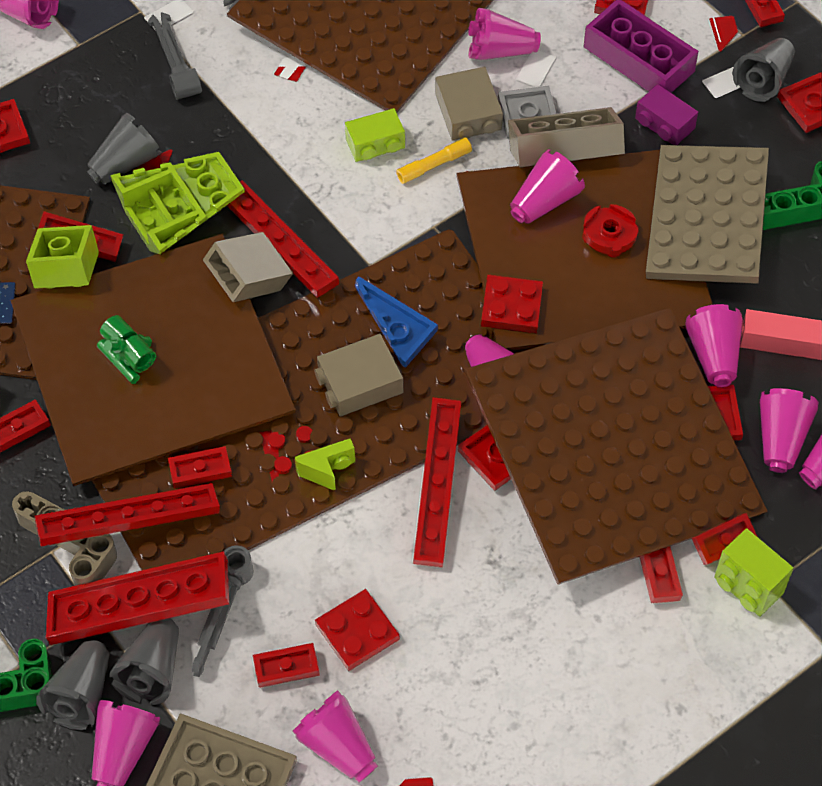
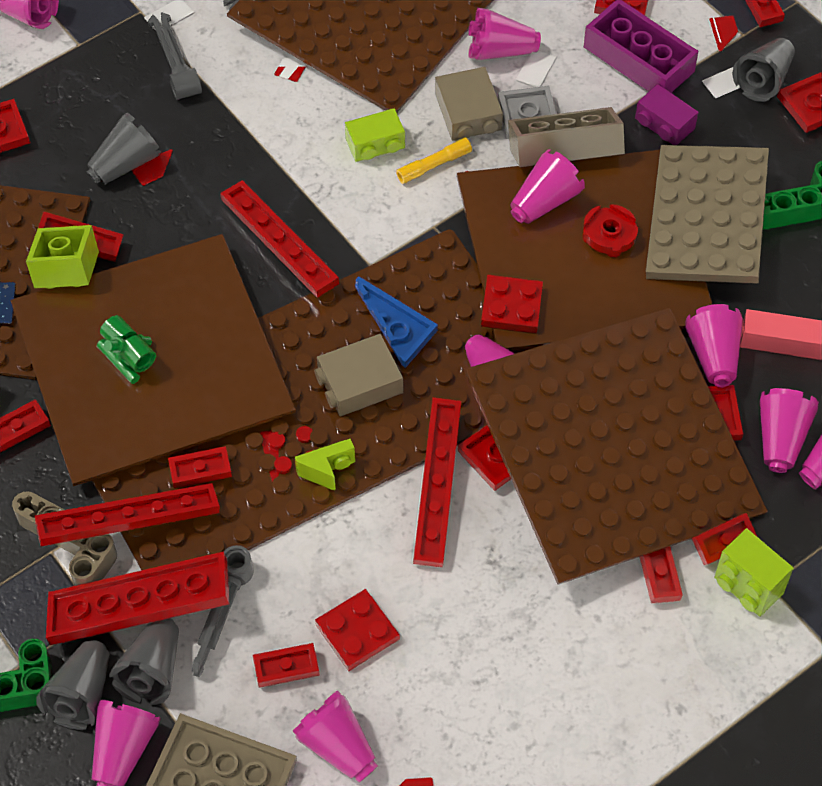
lime wedge [111,152,244,254] -> none
dark tan brick [203,232,293,302] -> none

